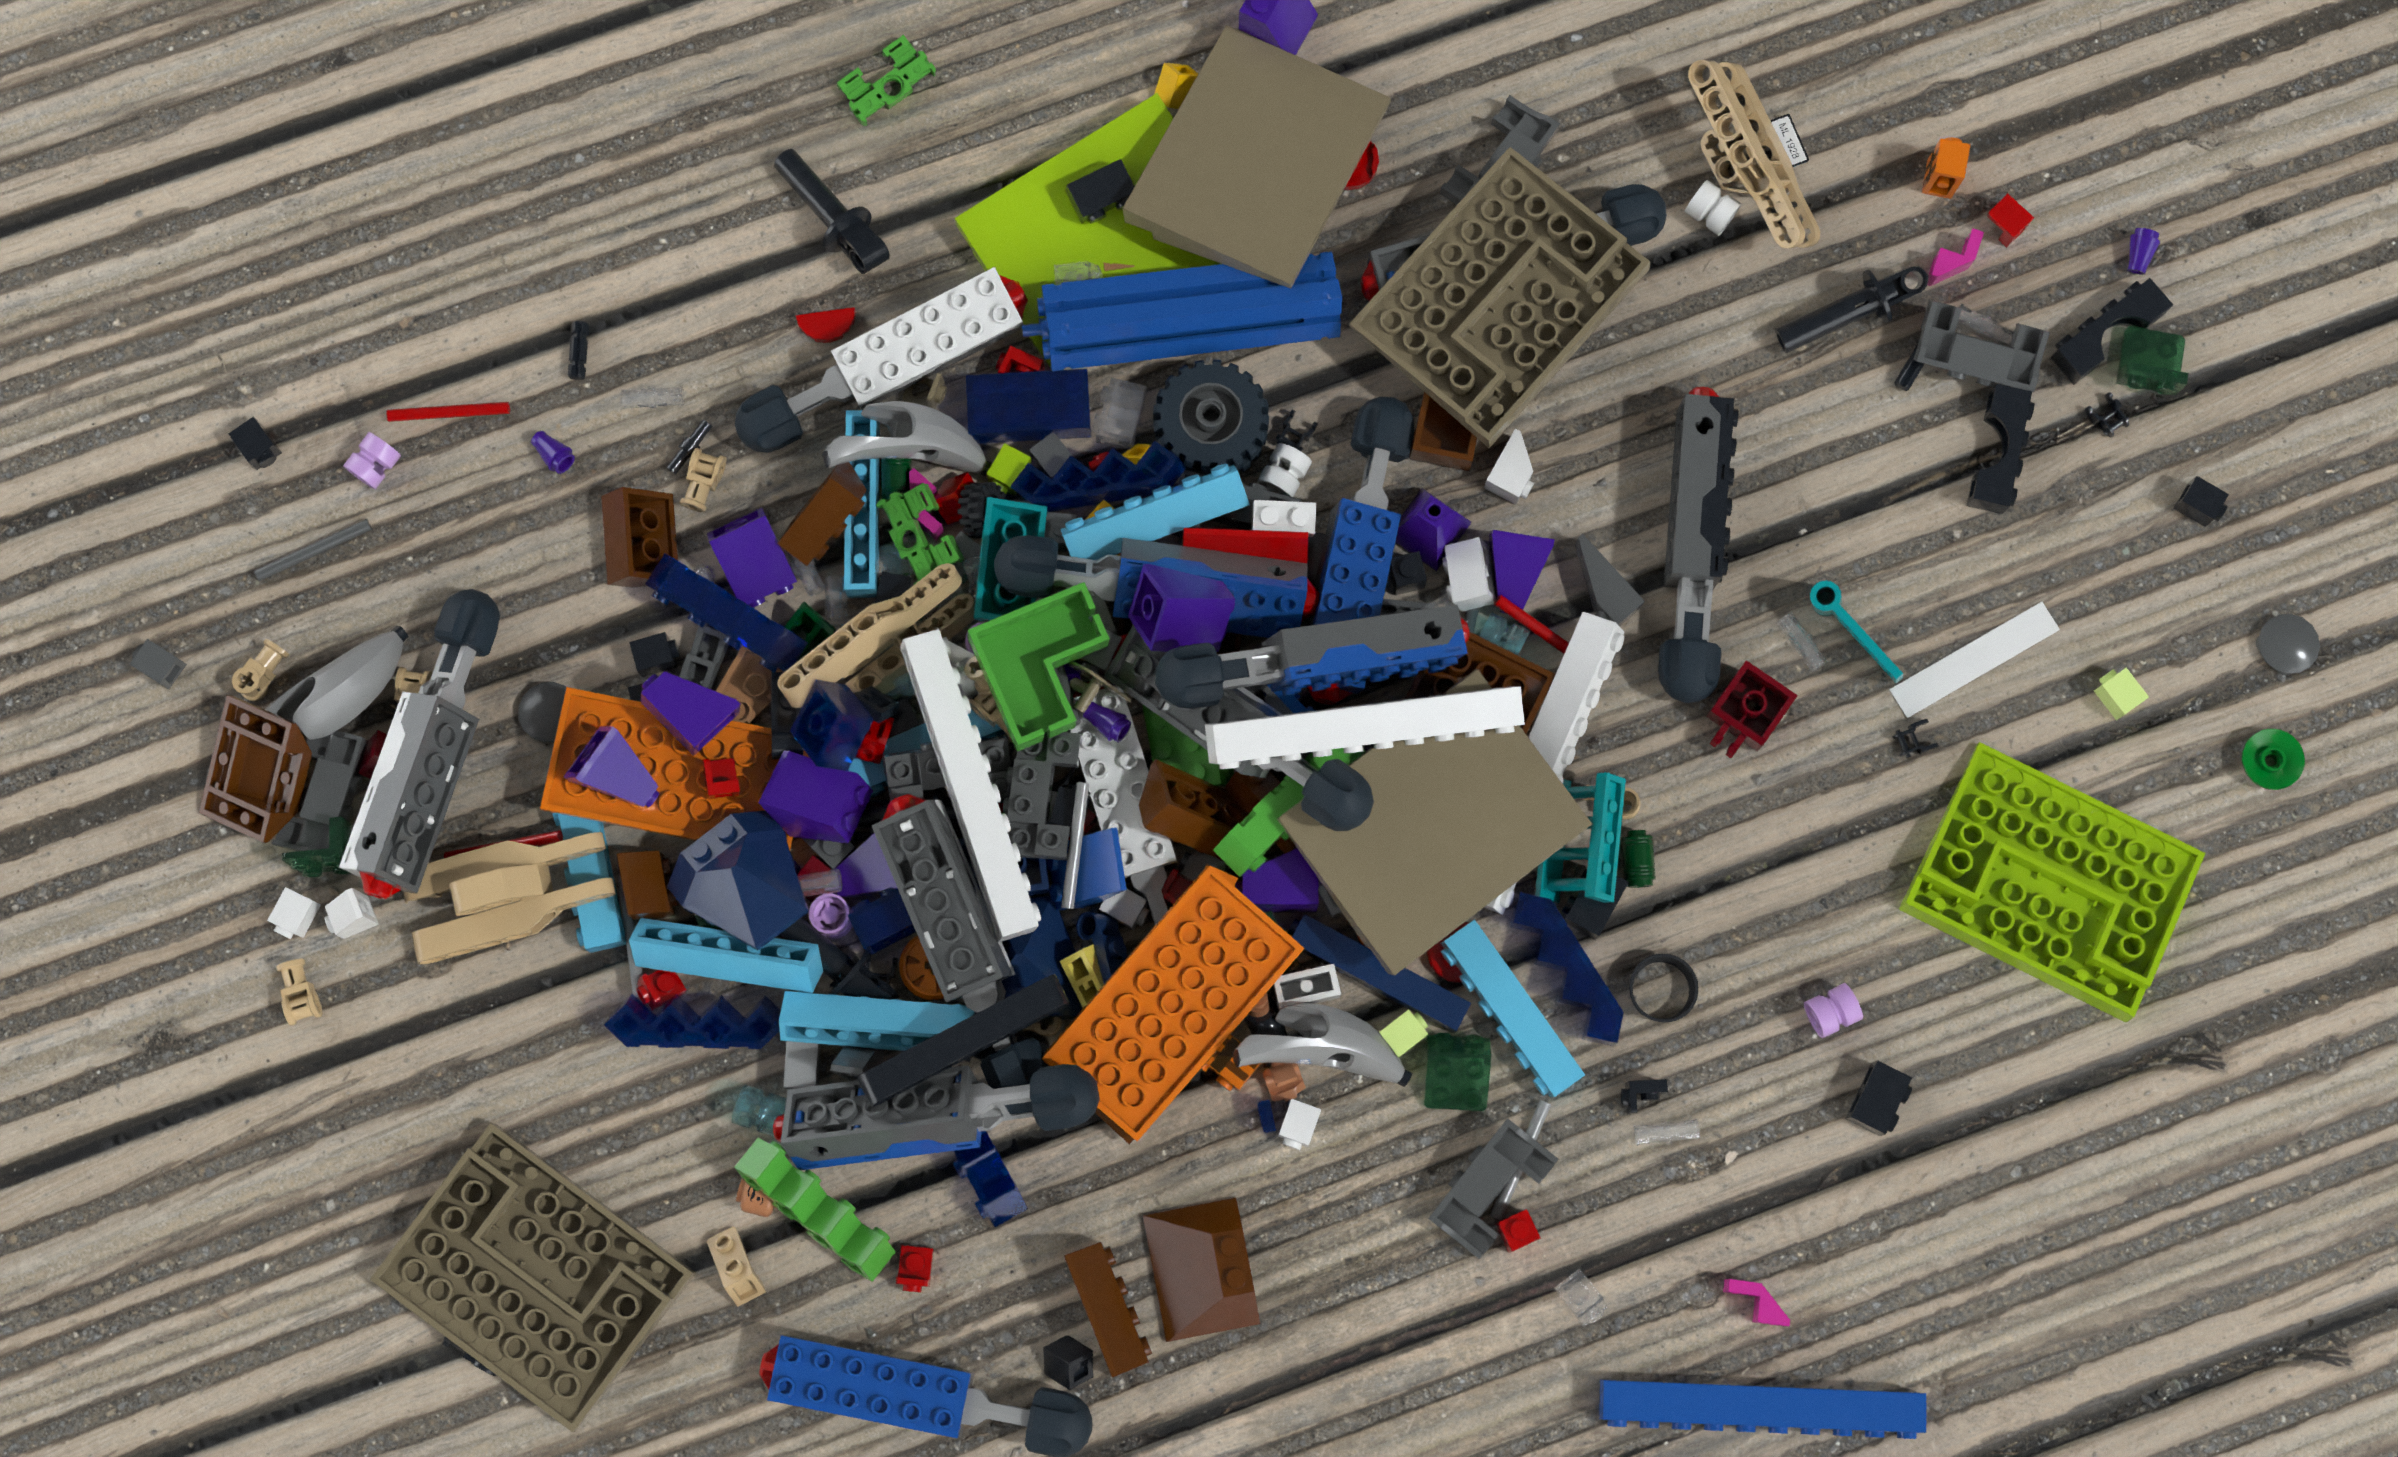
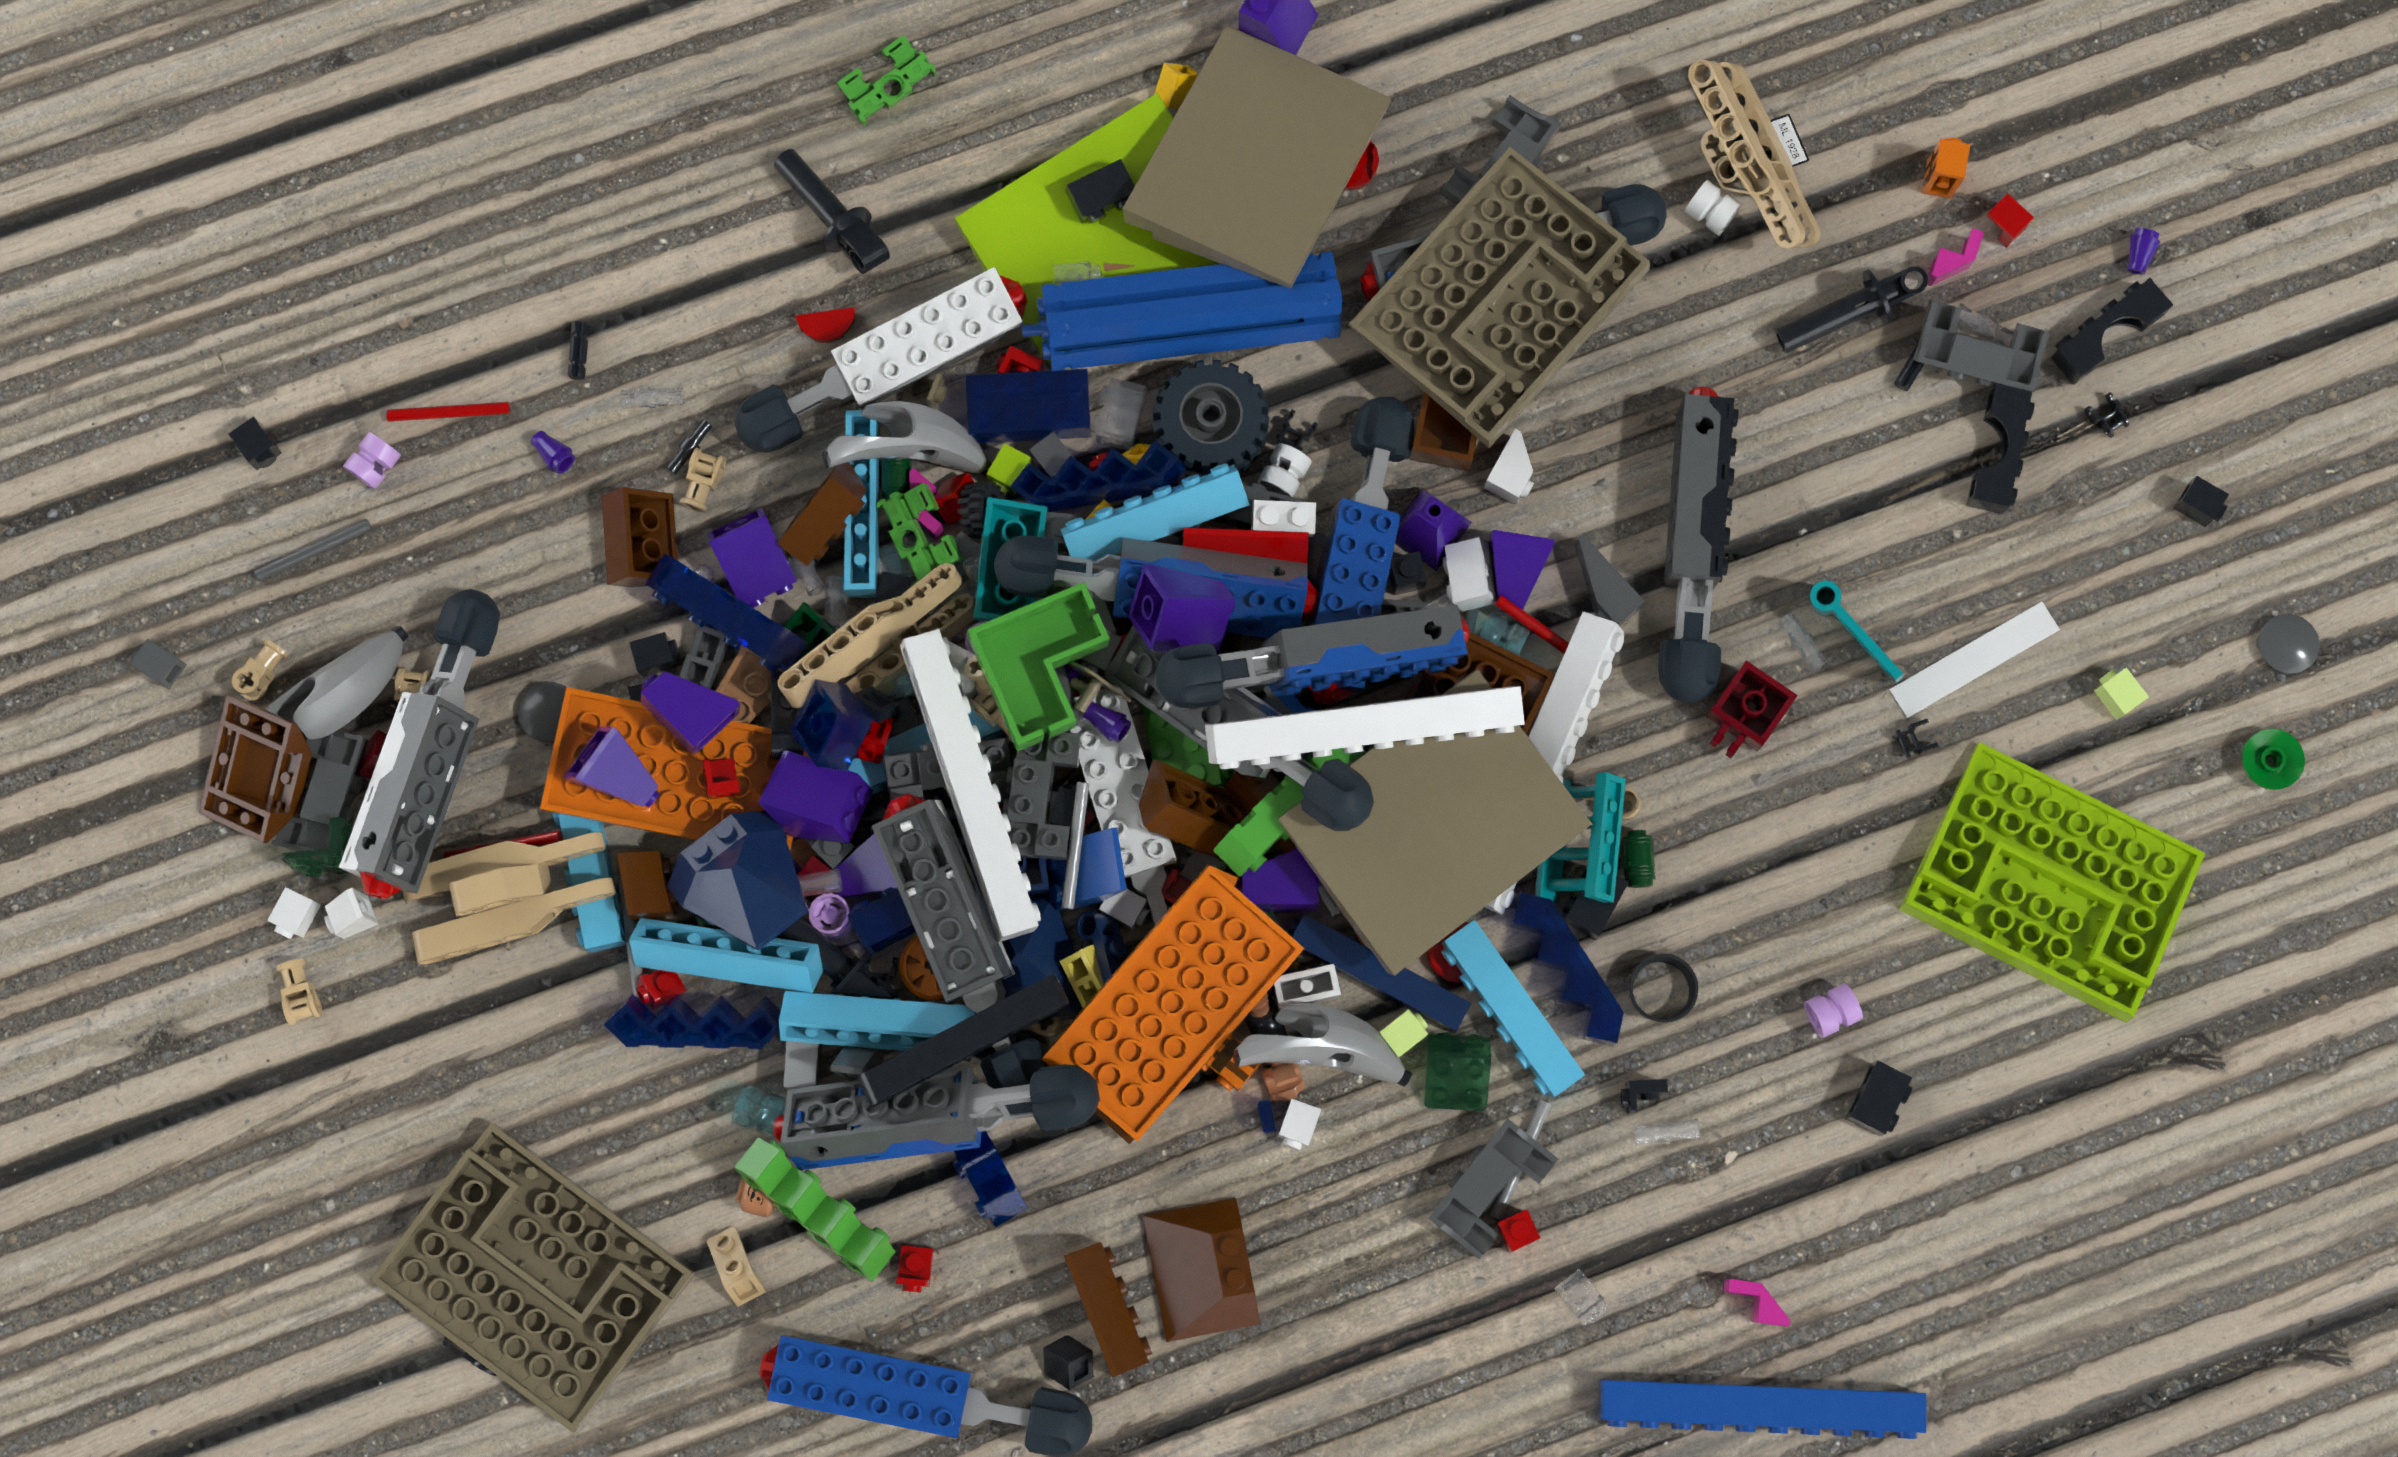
clear green bracket [2116,326,2189,395] -> none

